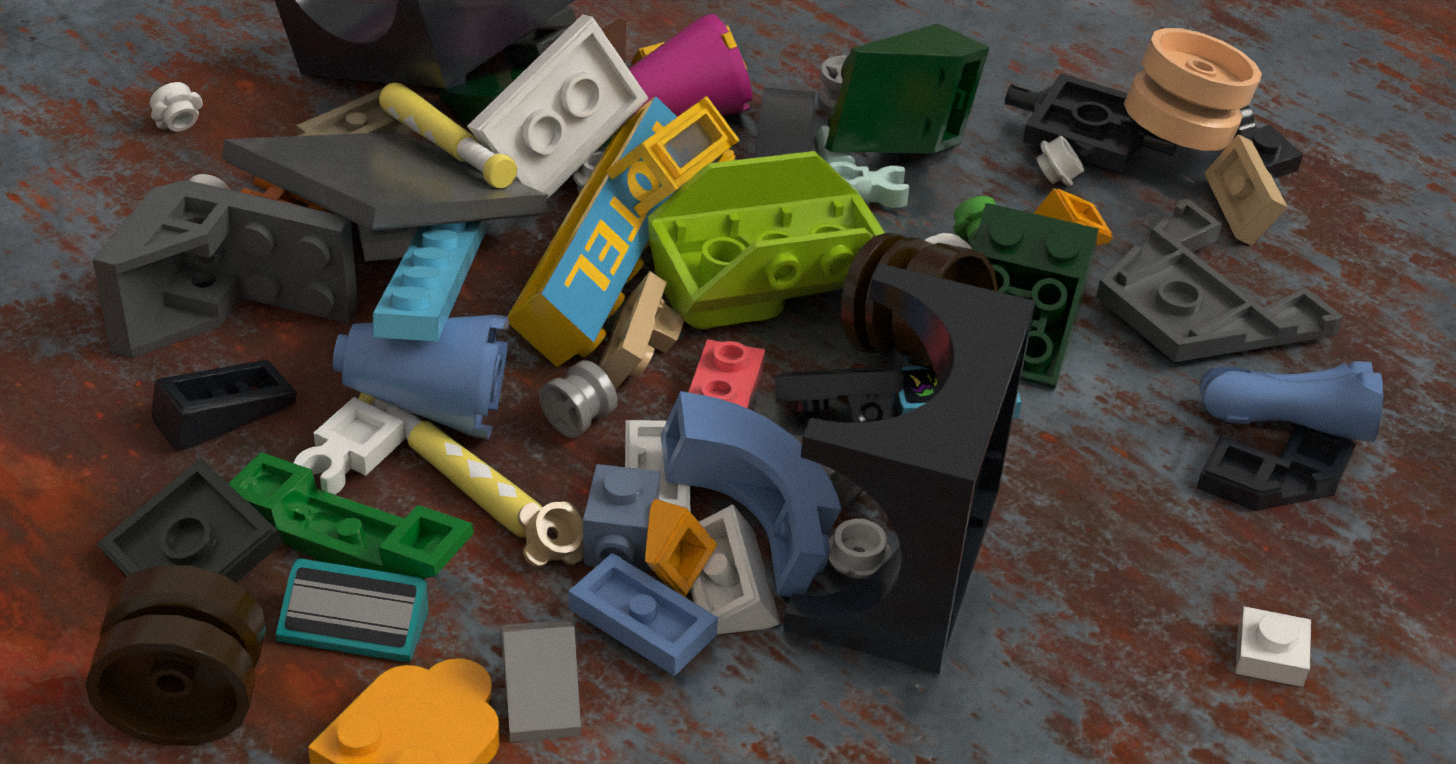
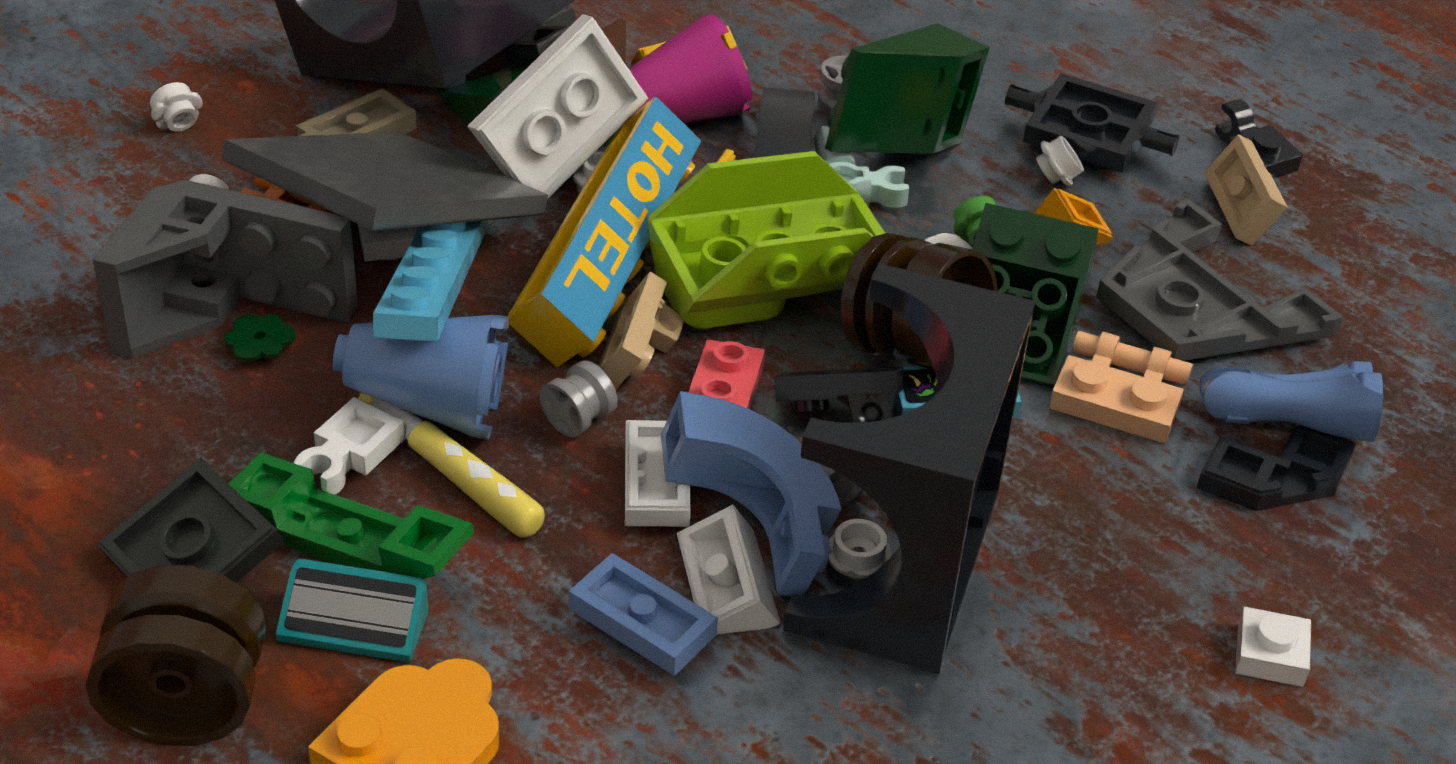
black slope [151,360,297,450] -> none
light yellow piece [379,82,517,189] -> none
light grey slope [500,620,581,742] -> none
tan plate [518,501,584,567] -> none
sand blue bracket [583,464,661,572] -> none
yellow window [606,96,740,216] -> none
light orange slope [645,499,718,597] -> none
light nougat wheel [1124,28,1262,151] -> none
none -> dark green plant [224,314,296,362]
none -> light nougat plate [1049,331,1193,444]

